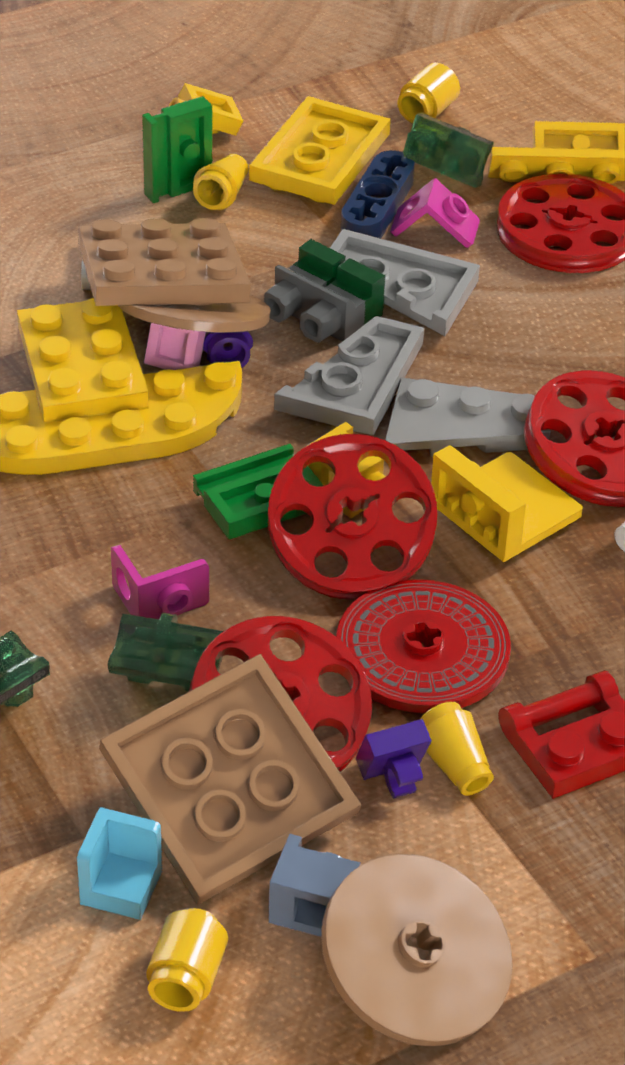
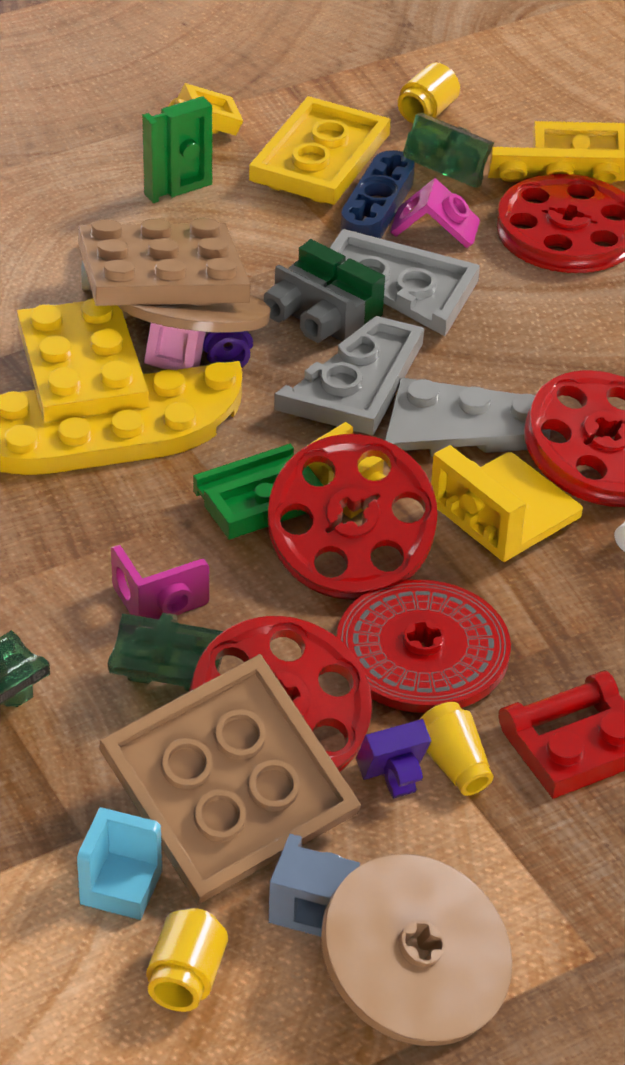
yellow cone [193,154,249,210] -> none

